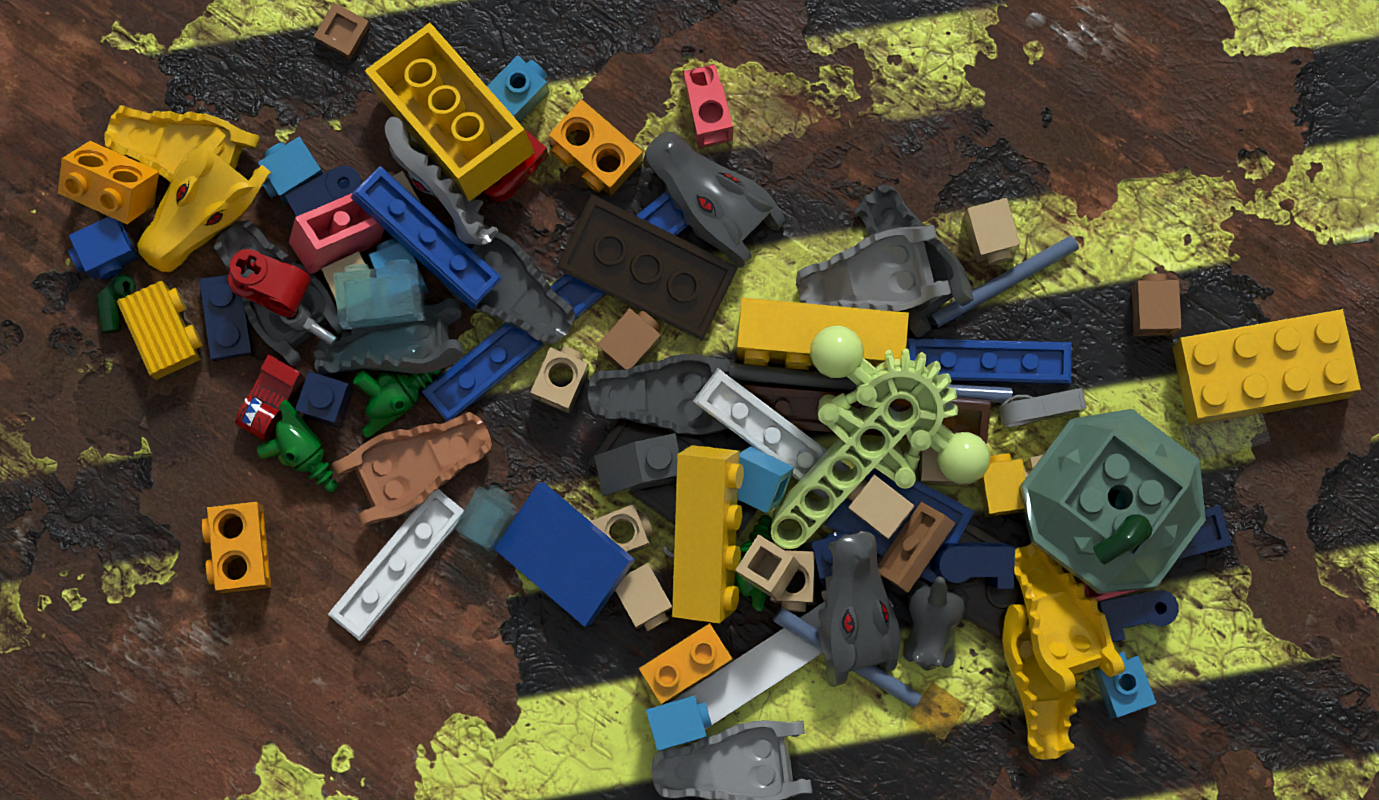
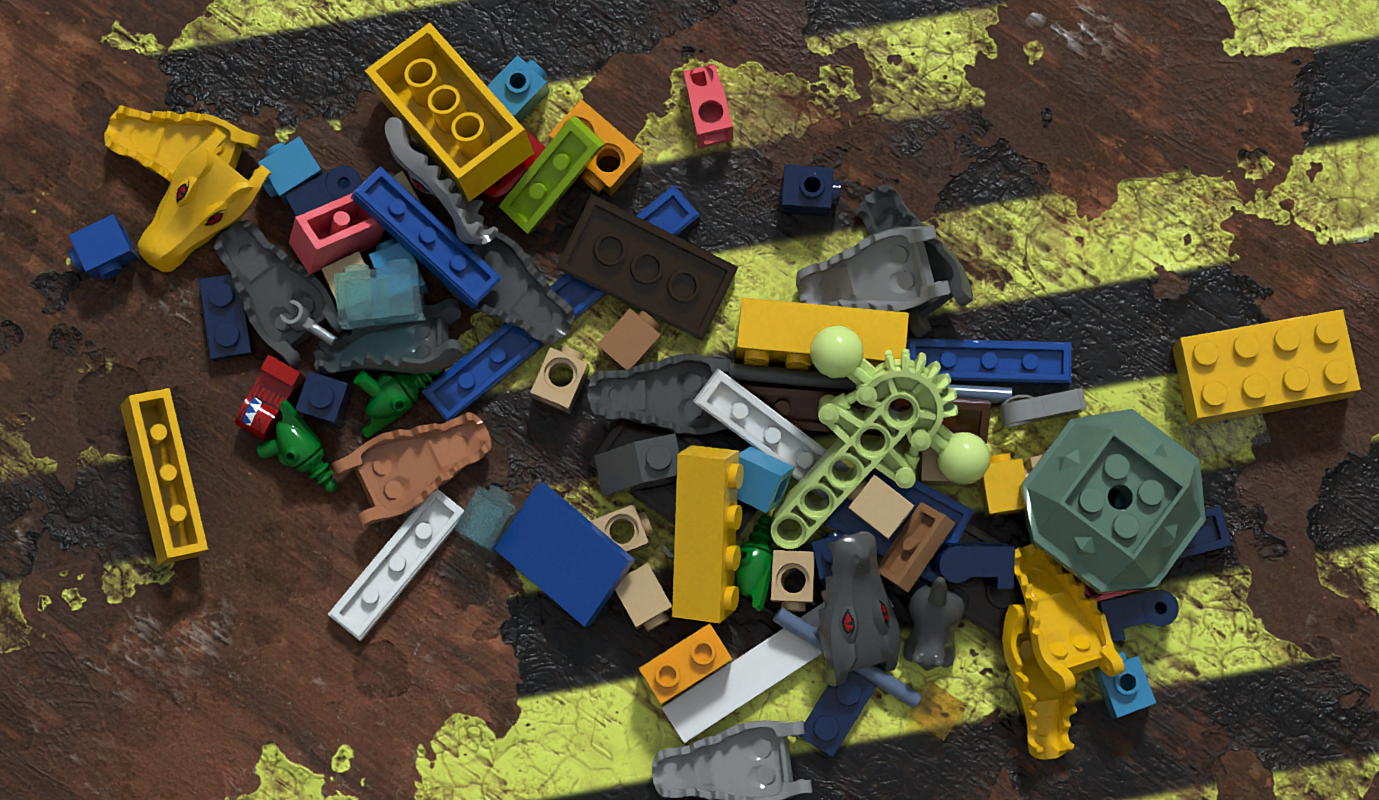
light orange brick [58,141,159,224] -> none
dark green arm [96,275,136,334] -> none
yellow brick [117,281,203,380] -> none
light orange brick [202,502,271,593] -> none
red piece [228,249,311,317] -> none
medium nougat tile [314,2,370,60] -> none
dark grey animal [643,132,786,268] -> none
dark azure brick [646,695,712,751] -> none
tan brick [735,534,800,601] -> none
sand blue bar [930,235,1079,328] -> none
tan brick [963,198,1020,265] -> none
dark green arm [1093,514,1152,565] -> none
medium nougat brick [1131,273,1181,336] -> none
none -> yellow brick [120,388,208,565]
none -> lime plate [498,116,605,234]
none -> dark blue brick [780,164,841,217]
none -> dark blue plate [799,671,877,757]

